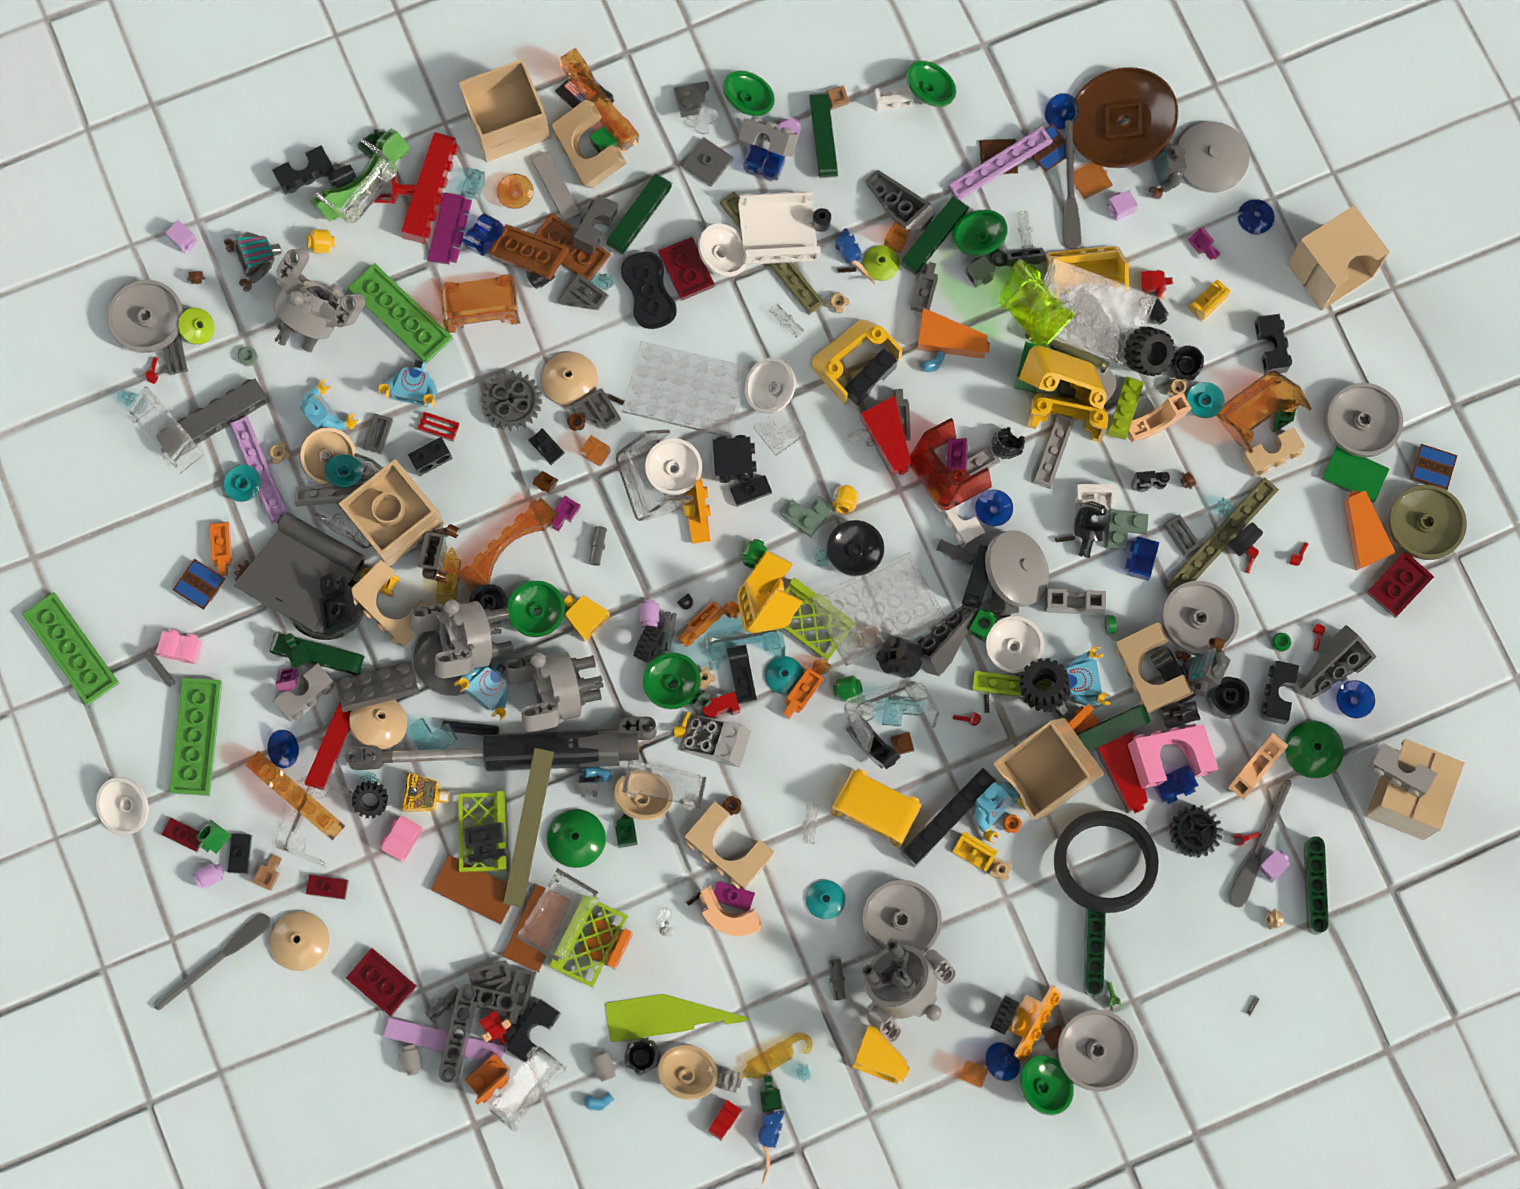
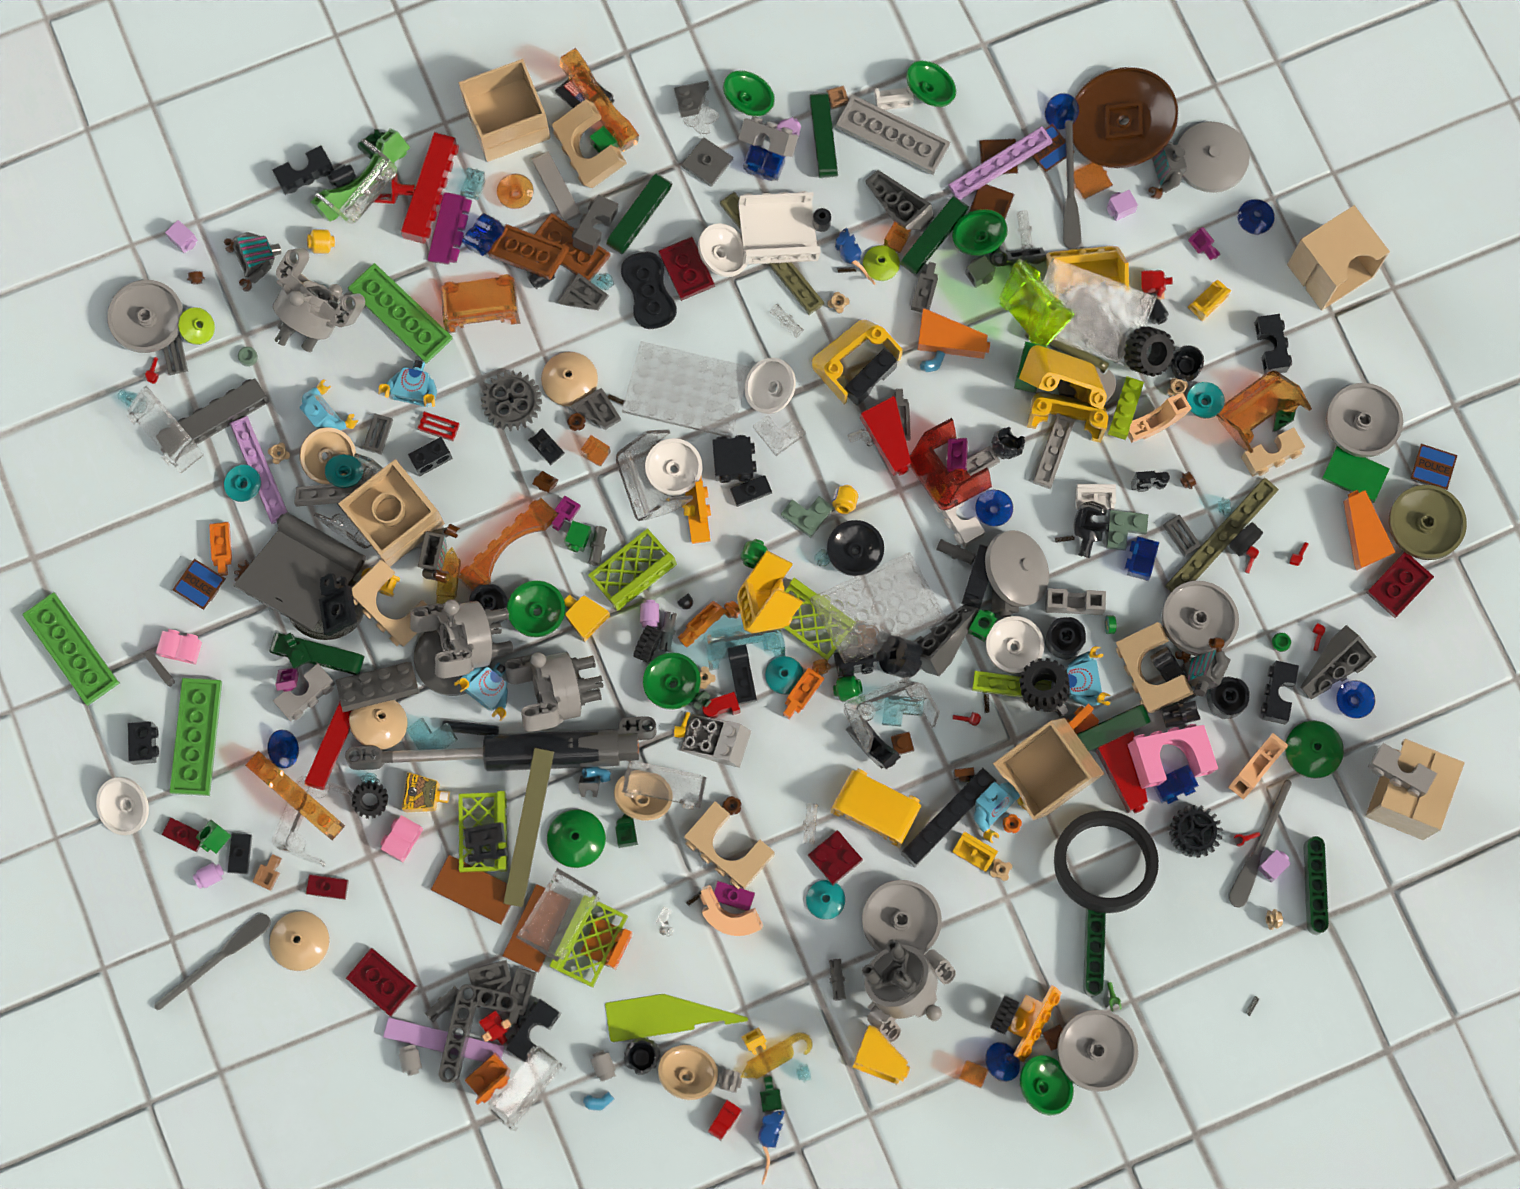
none -> black brick [128,721,159,765]
none -> green brick [565,520,592,552]
none -> lime fence [588,528,677,611]
none -> yellow tile [741,1027,767,1055]
none -> dark red plate [808,830,863,885]
none -> black bracket [833,646,877,677]
none -> light grey plate [836,95,950,175]
none -> reddish brown plate [953,767,975,783]
none -> reddish brown piece [968,184,1015,219]
none -> black brick [1045,617,1086,660]

